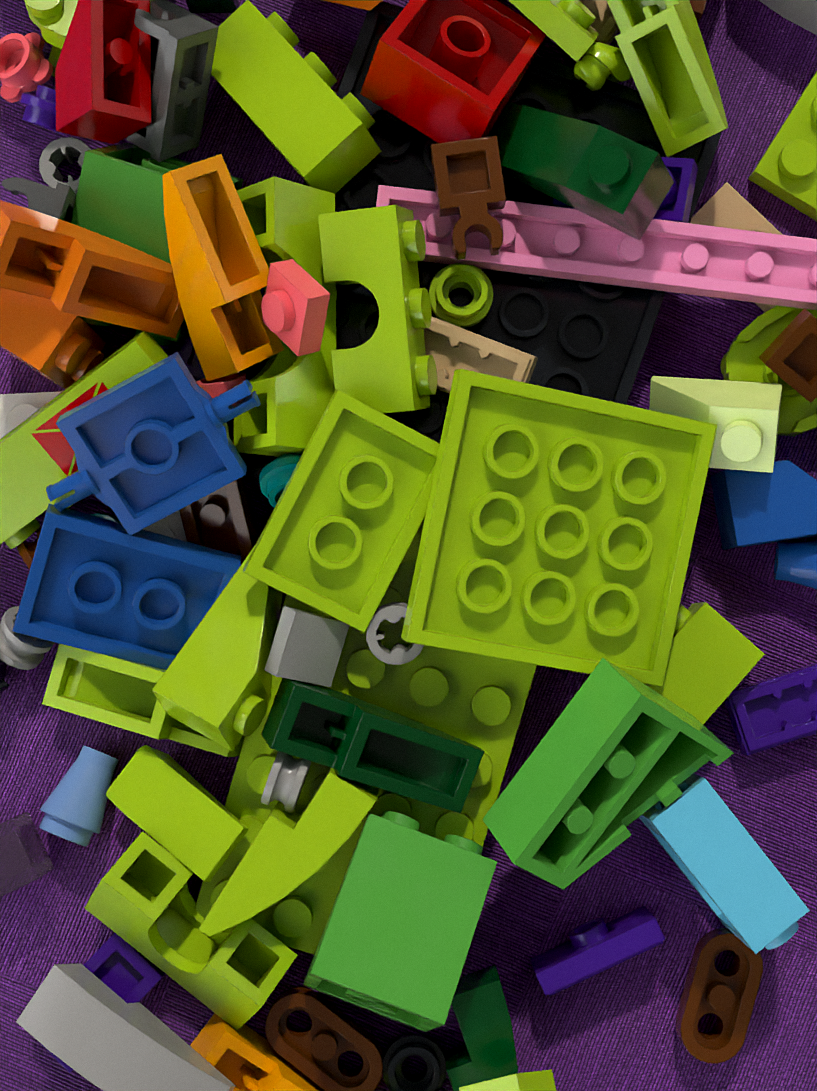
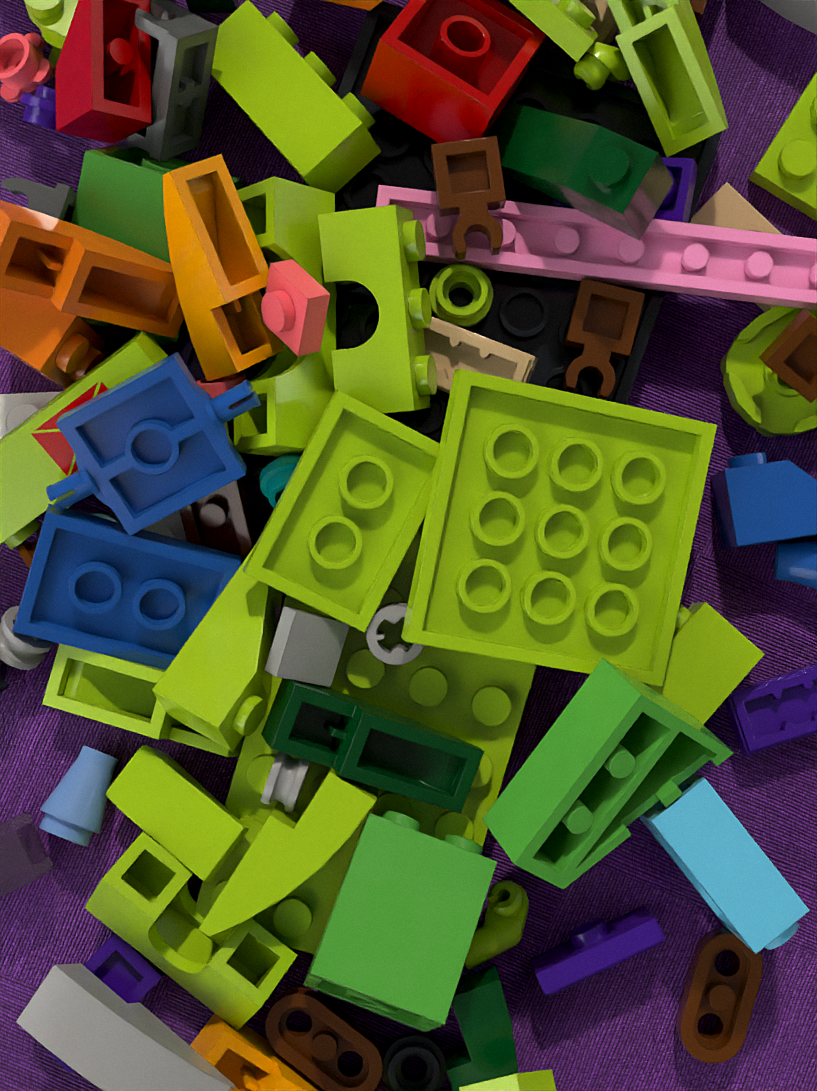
light grey bush [39,137,91,195] -> none
yellowish green slope [649,376,782,473] -> none
none -> lime arm [465,880,529,970]
none -> reddish brown plate [563,278,645,400]

